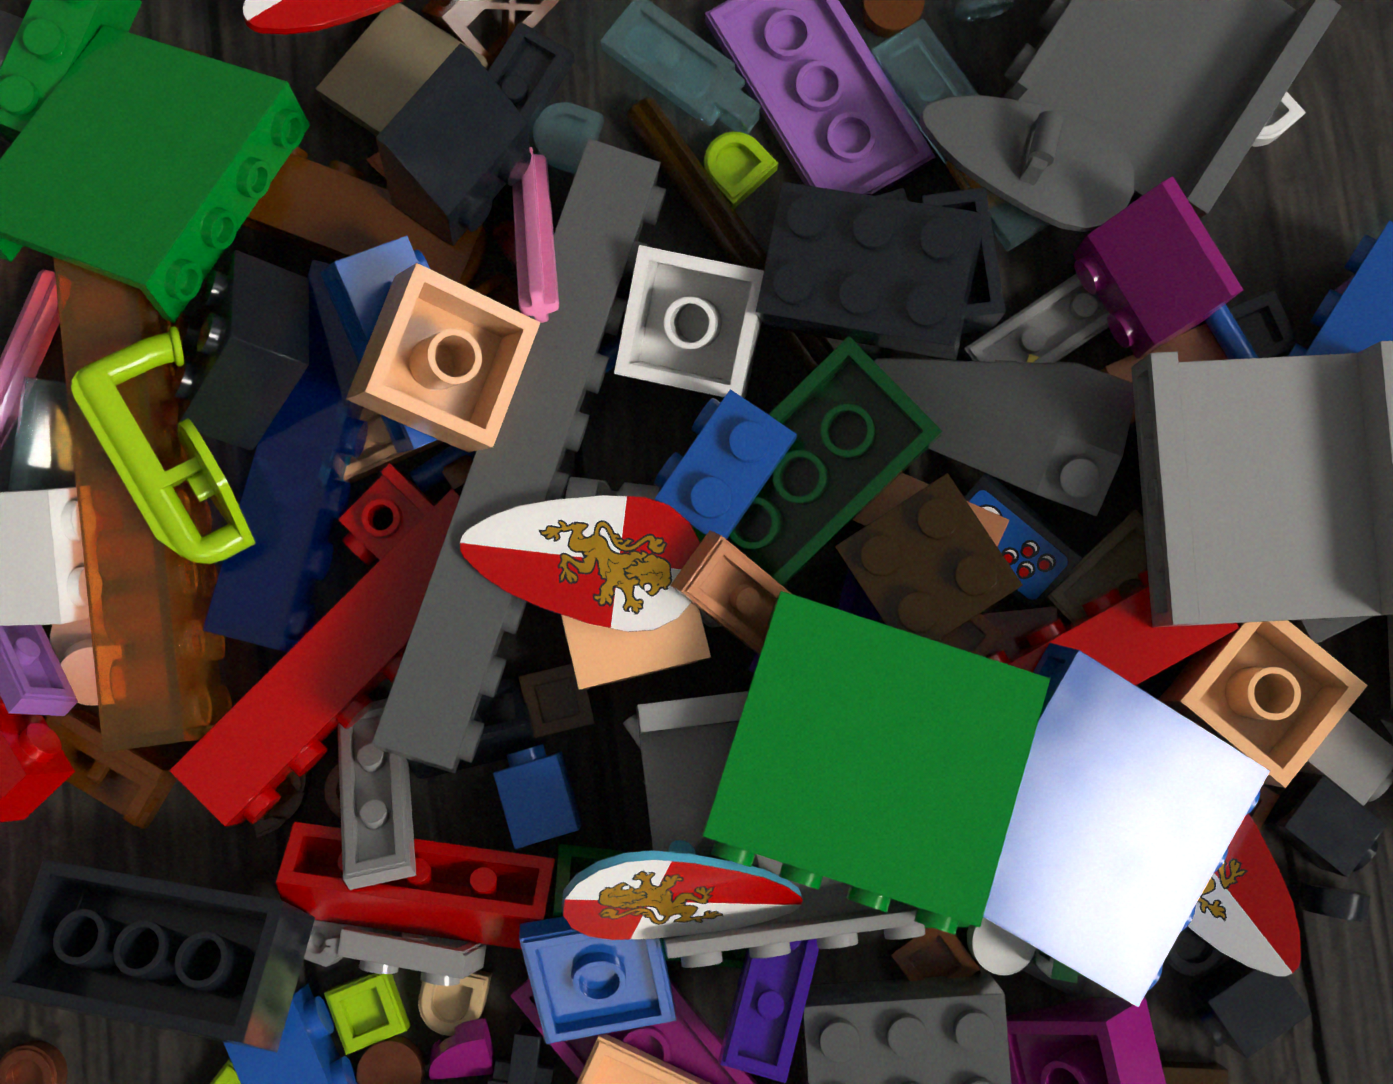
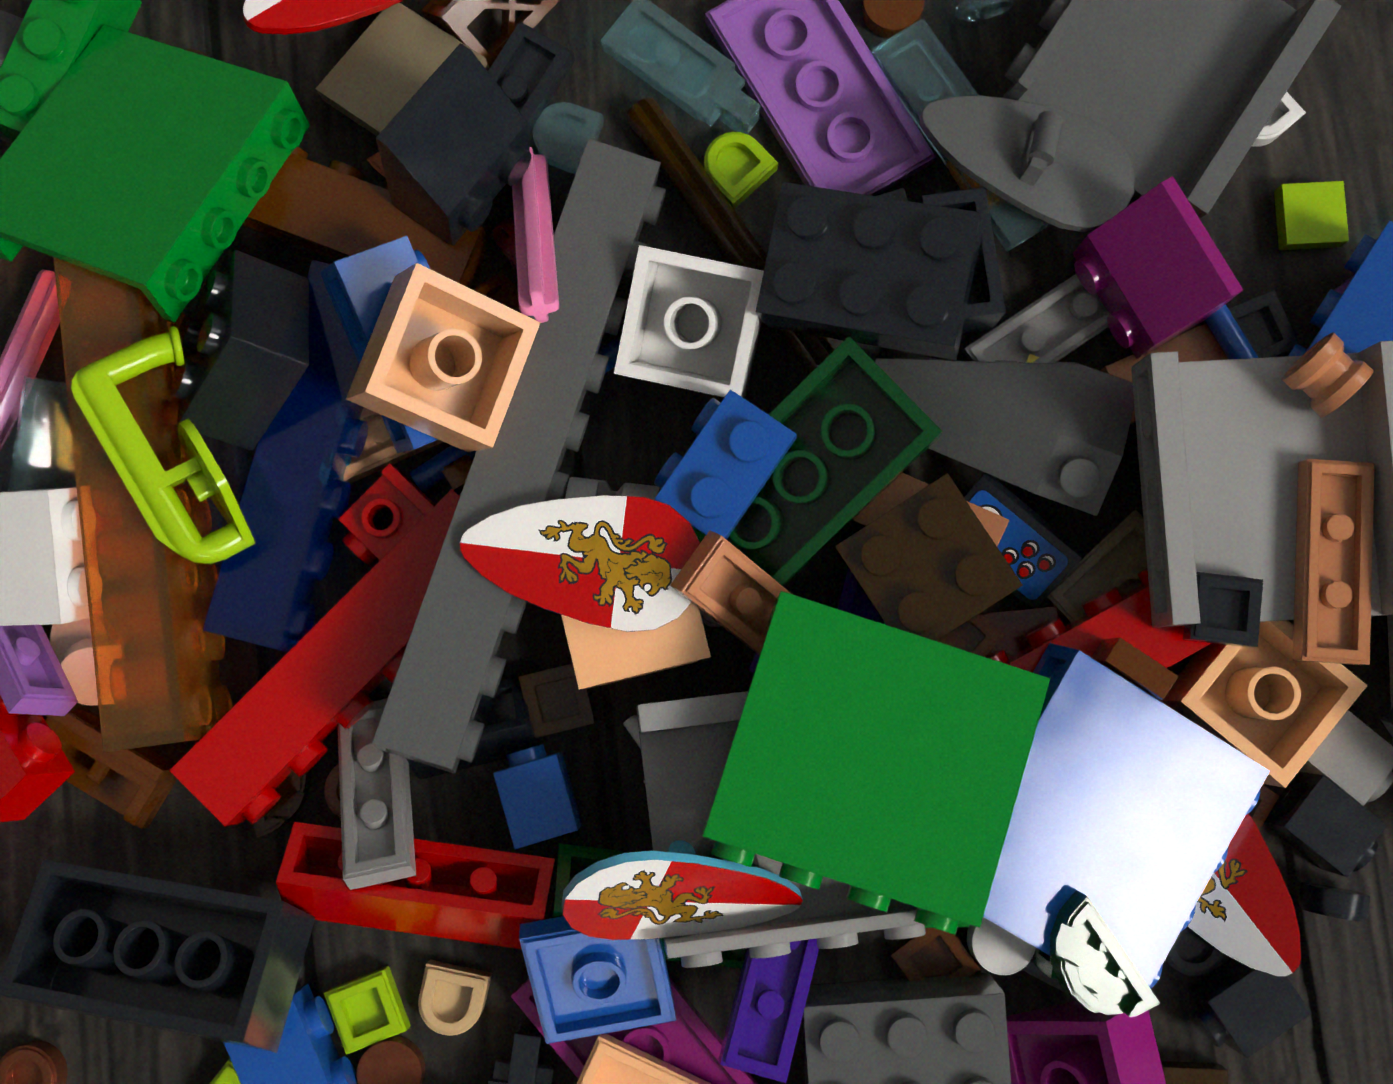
light grey hinge [304,920,486,986] -> none
magenta tile [429,1018,495,1080] -> none
none -> tile [1050,890,1160,1017]
none -> reddish brown tile [1091,638,1179,700]
none -> black tile [1183,572,1263,647]
none -> lime tile [1274,181,1349,250]
none -> nougat wheel [1281,332,1374,418]
none -> nougat tile [1293,459,1374,665]

